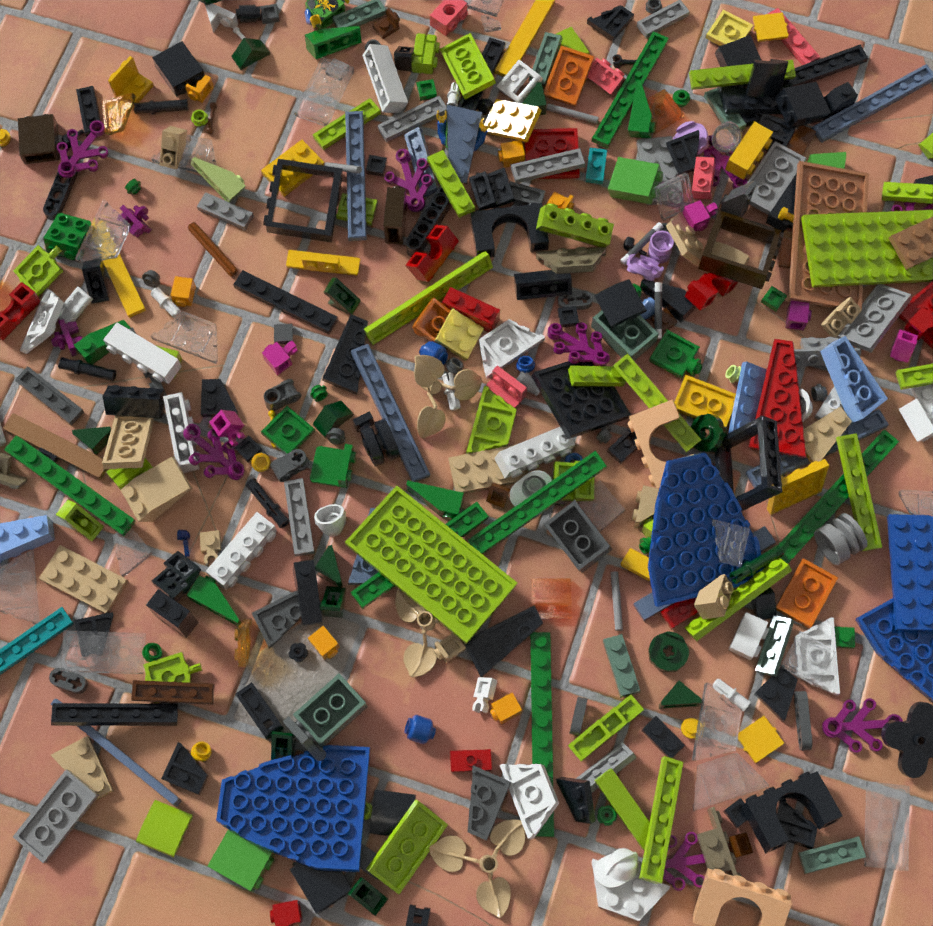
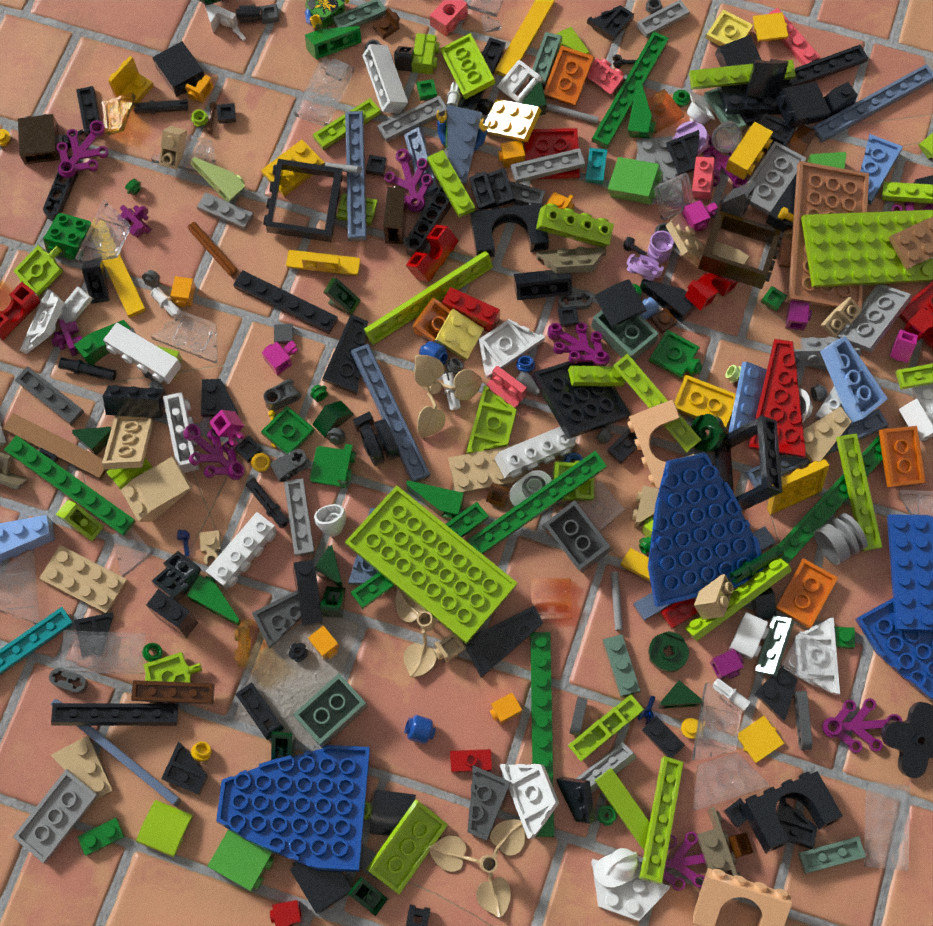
dark green slope [231,38,270,70] -> none
dark grey plate [283,716,326,761] -> none
white plate [472,677,497,713] -> none
dark grey bar [620,222,663,265] -> none
dark grey bar [654,282,662,339] -> none
clear wing [712,519,750,567] -> none
none -> green plate [77,818,125,856]
none -> black plate [217,103,236,124]
none -> clear blue hand [638,696,656,724]
none -> white piece [687,92,715,125]
none -> magenta brick [710,649,744,679]
none -> medium blue wing [860,134,903,205]
none -> orange plate [879,426,926,487]

